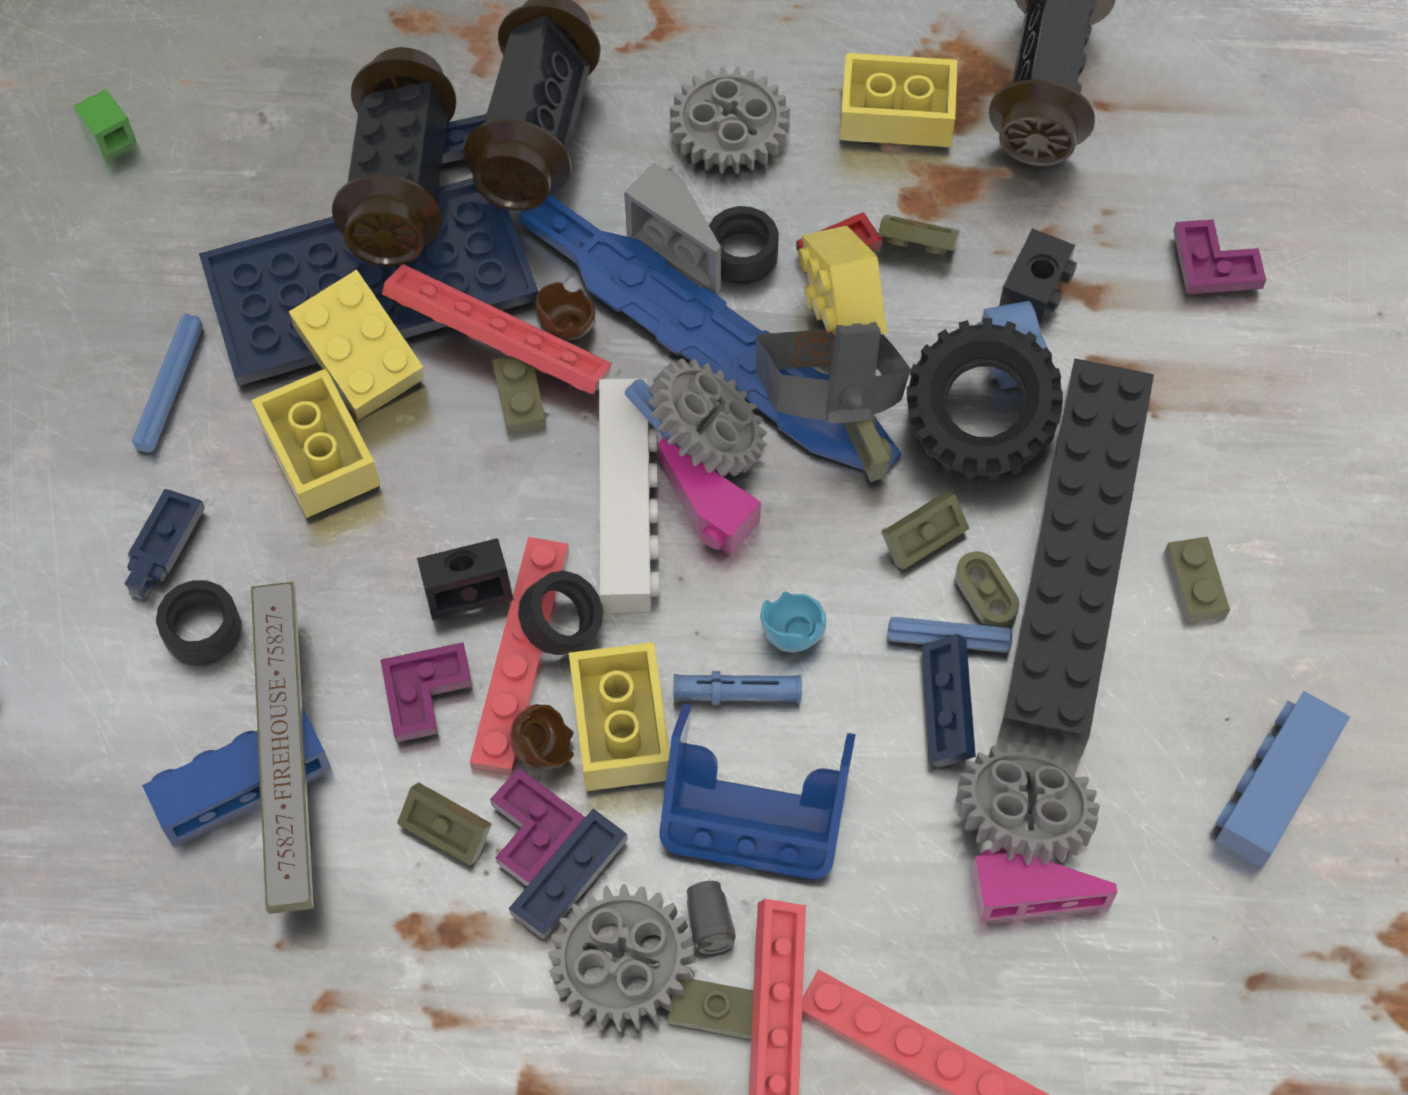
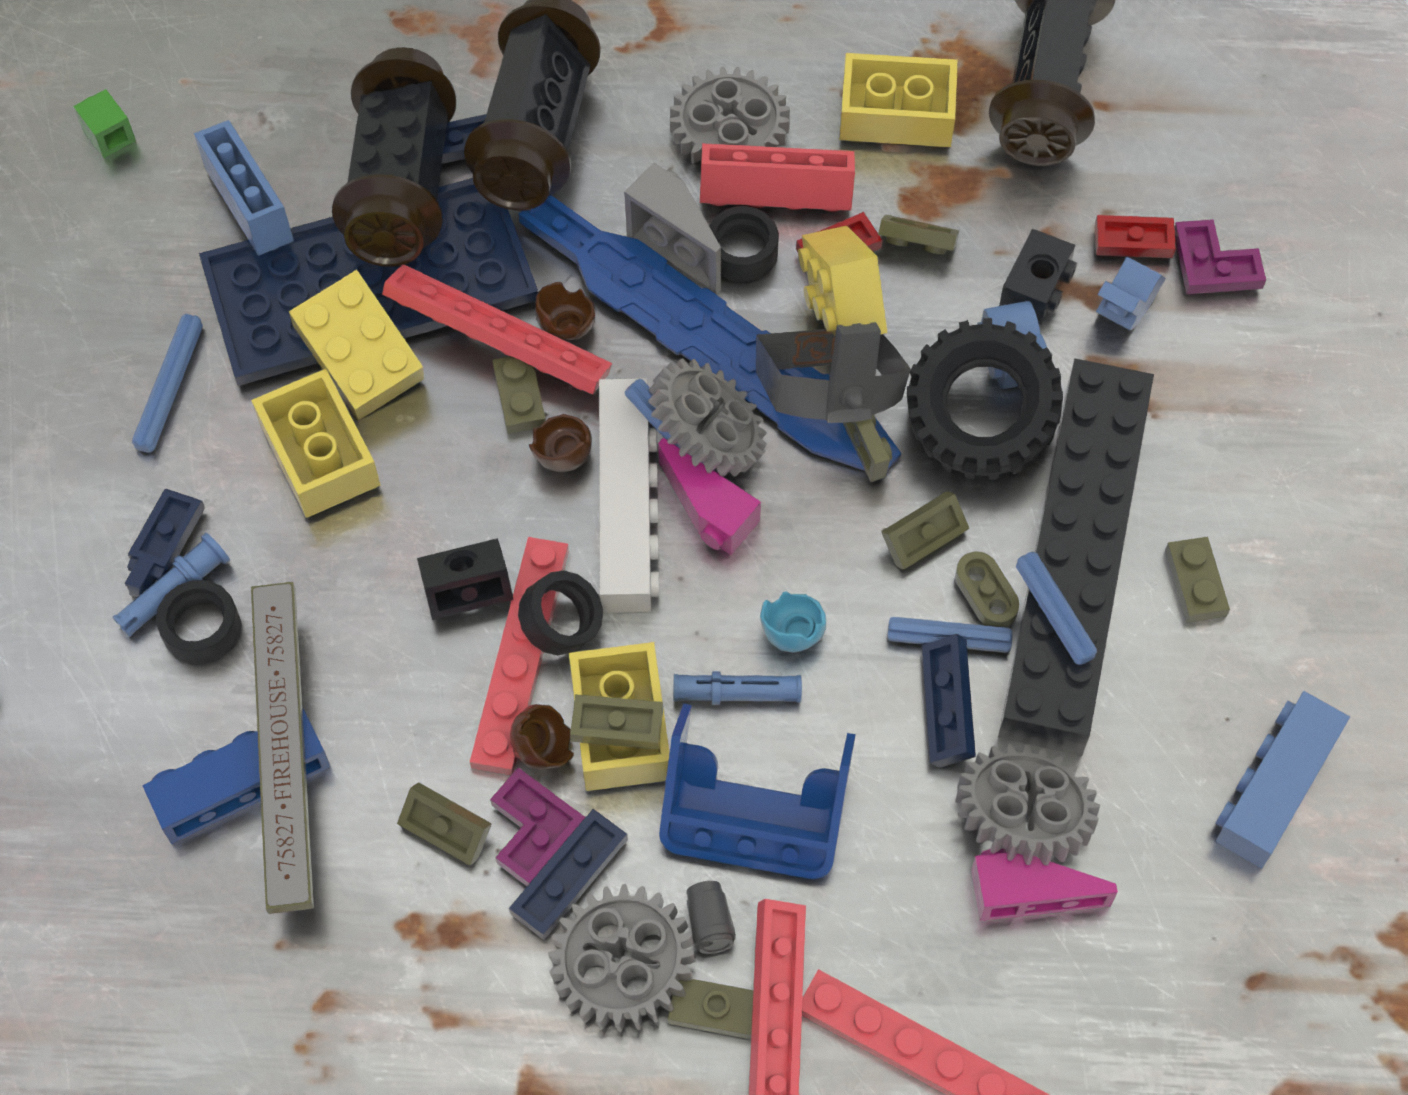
magenta plate [380,642,473,742] -> none
none -> medium blue pin [112,533,230,637]
none -> medium blue brick [194,120,294,256]
none -> reddish brown hair [529,414,592,473]
none -> olive plate [570,694,663,749]
none -> coral brick [700,143,855,212]
none -> medium blue axle [1016,552,1097,665]
none -> red plate [1095,215,1176,258]
none -> medium blue brick [1096,257,1166,330]

